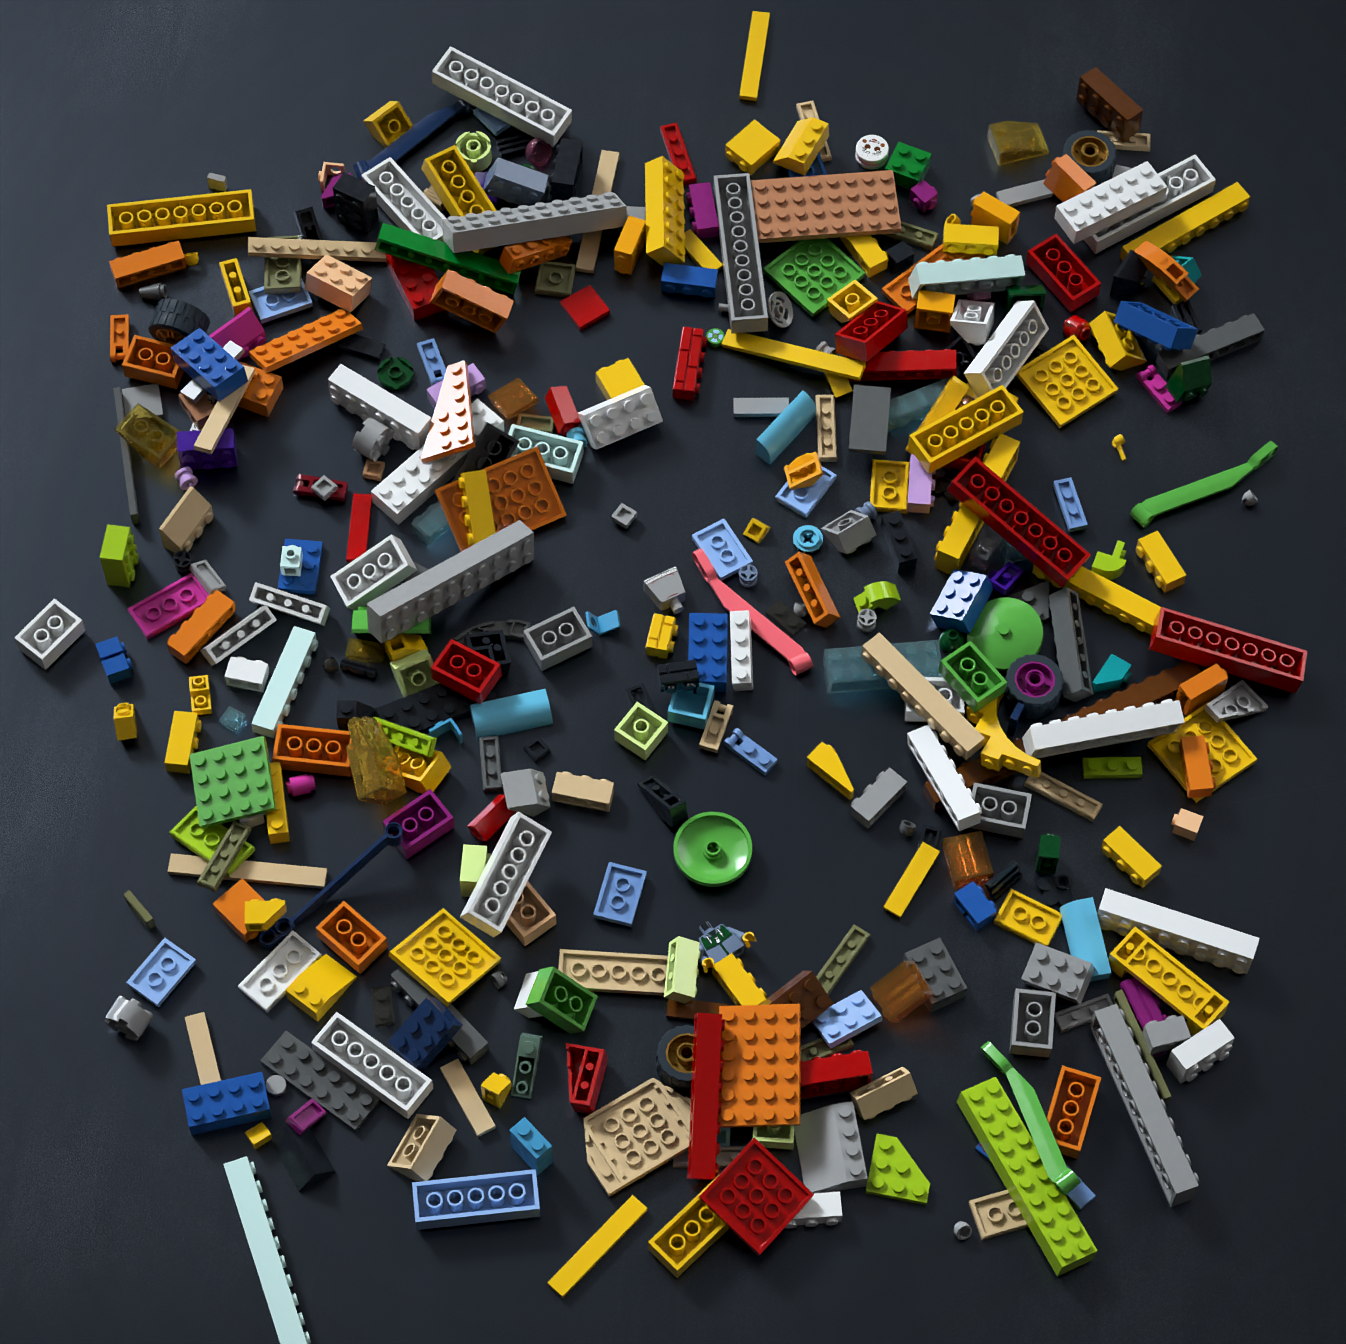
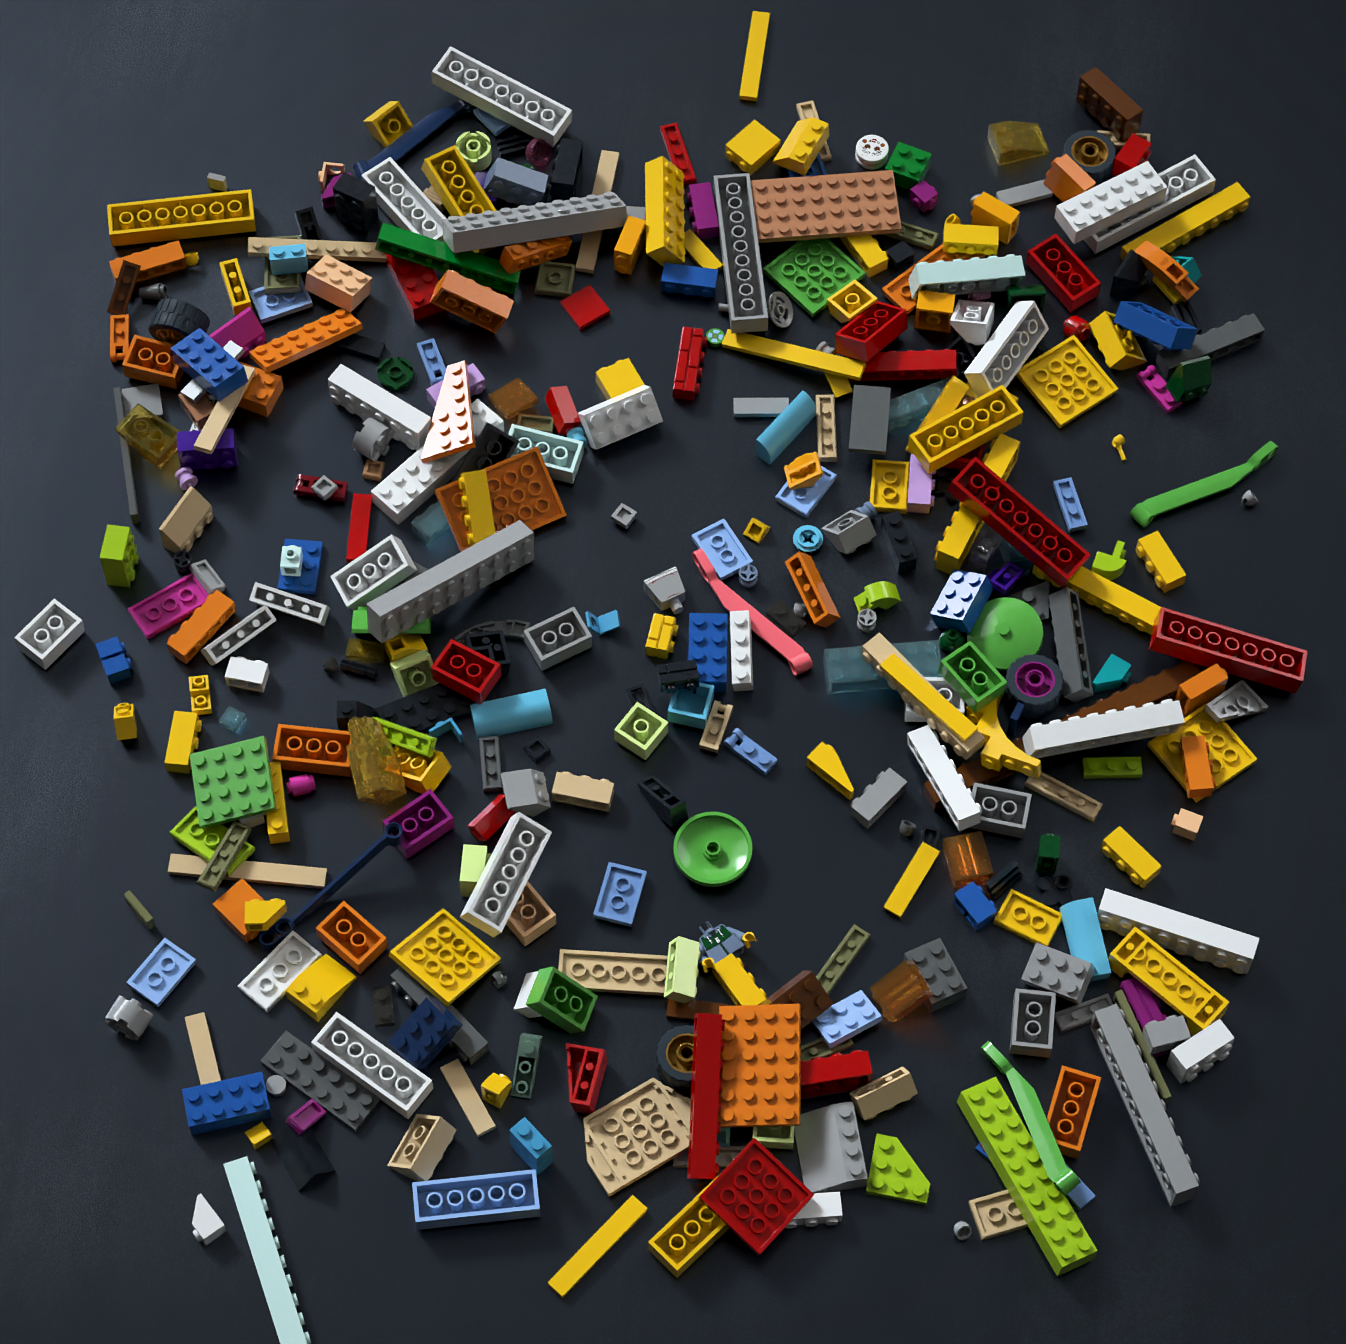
light aqua brick [251,626,318,739] -> none
none -> reddish brown tile [107,260,141,315]
none -> white slope [192,1193,226,1245]
none -> medium azure brick [269,244,308,275]
none -> yellow tile [880,653,978,743]
none -> red brick [1111,133,1152,178]

